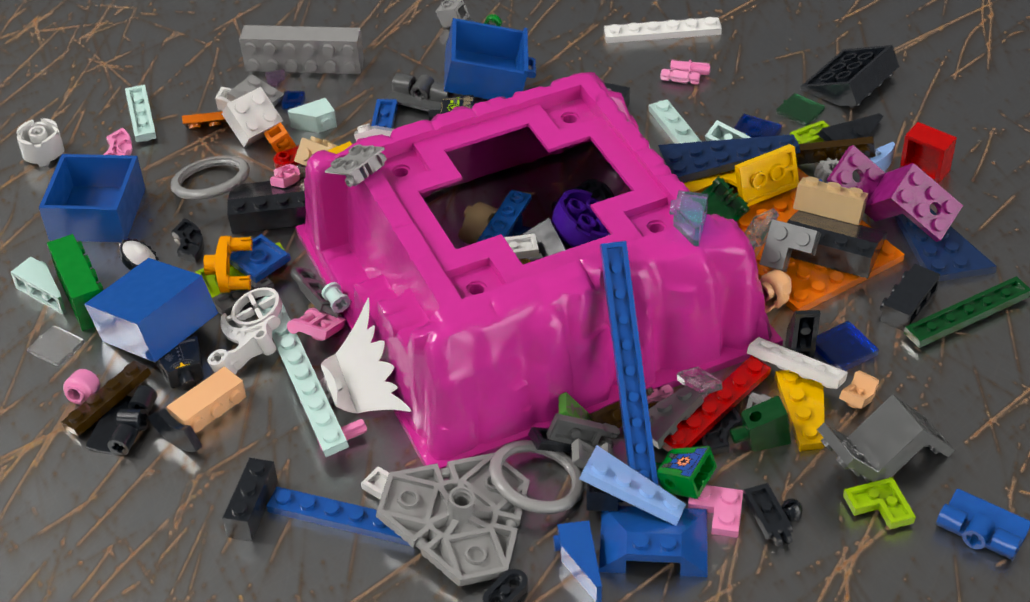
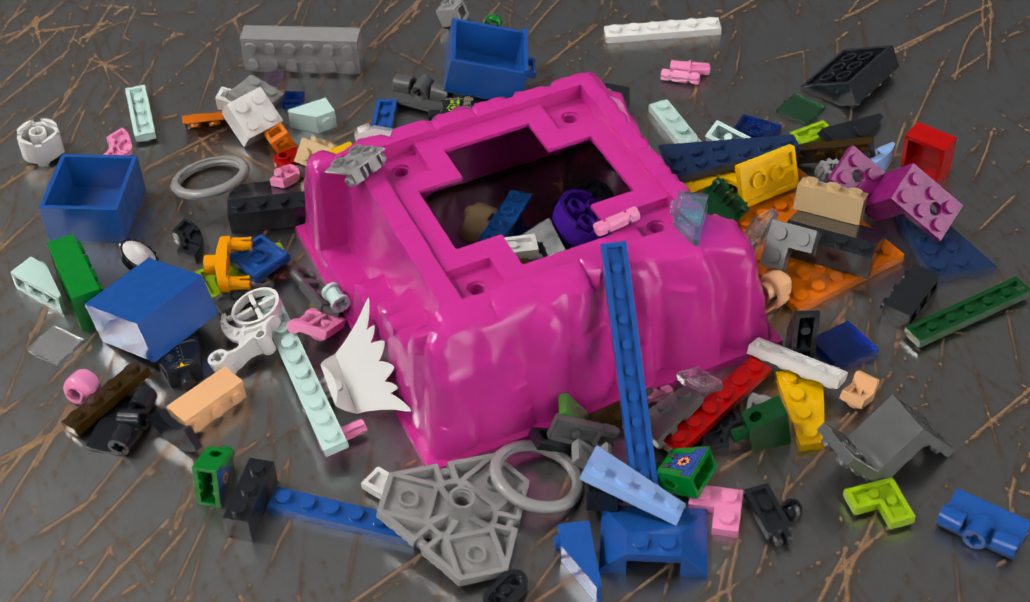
none -> green torso [192,446,235,508]
none -> bright pink axle [593,207,640,237]

